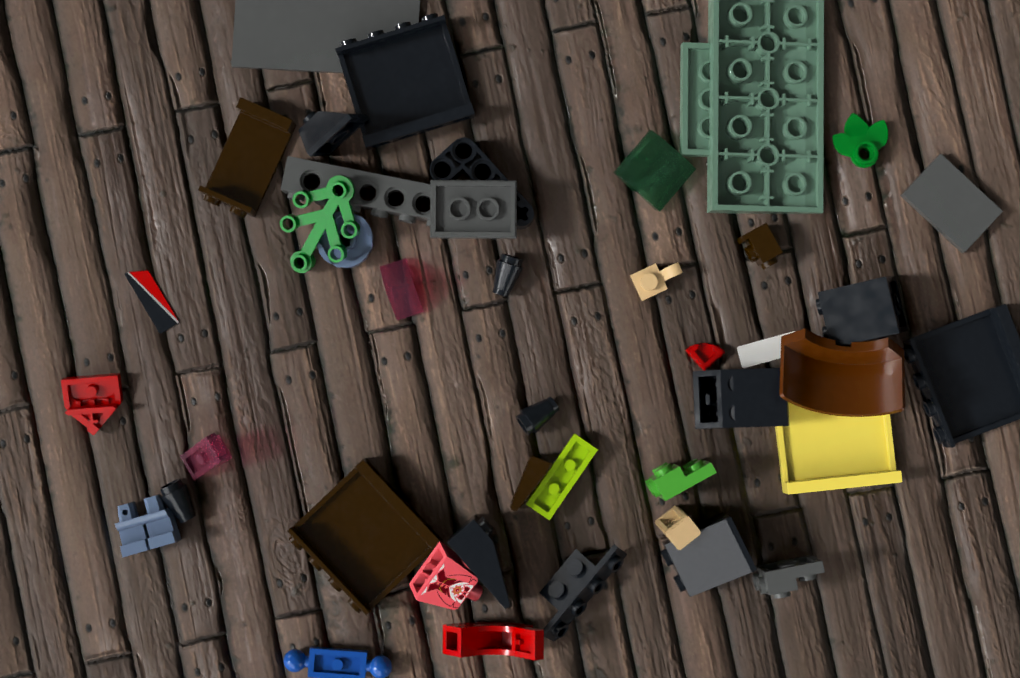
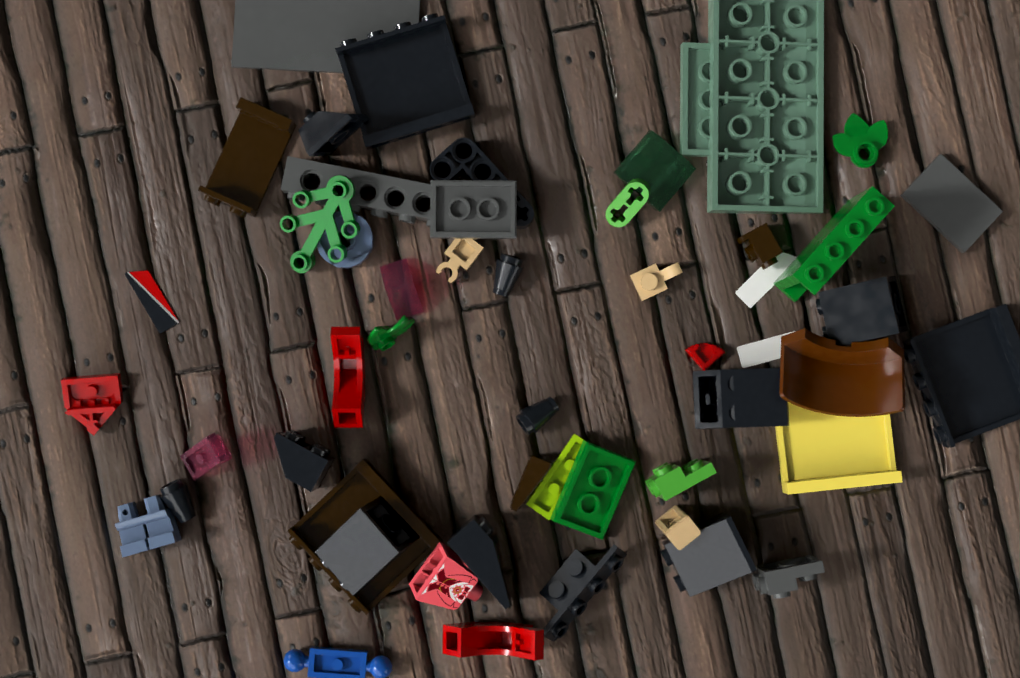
none -> black slope [274,430,335,492]
none -> black slope [315,496,420,596]
none -> red arch [330,327,365,428]
none -> green plate [367,315,415,351]
none -> tan plate [436,239,484,283]
none -> green tile [550,440,636,540]
none -> bright green beam [605,178,651,227]
none -> white sticker [735,252,796,308]
none -> green panel [773,186,895,302]

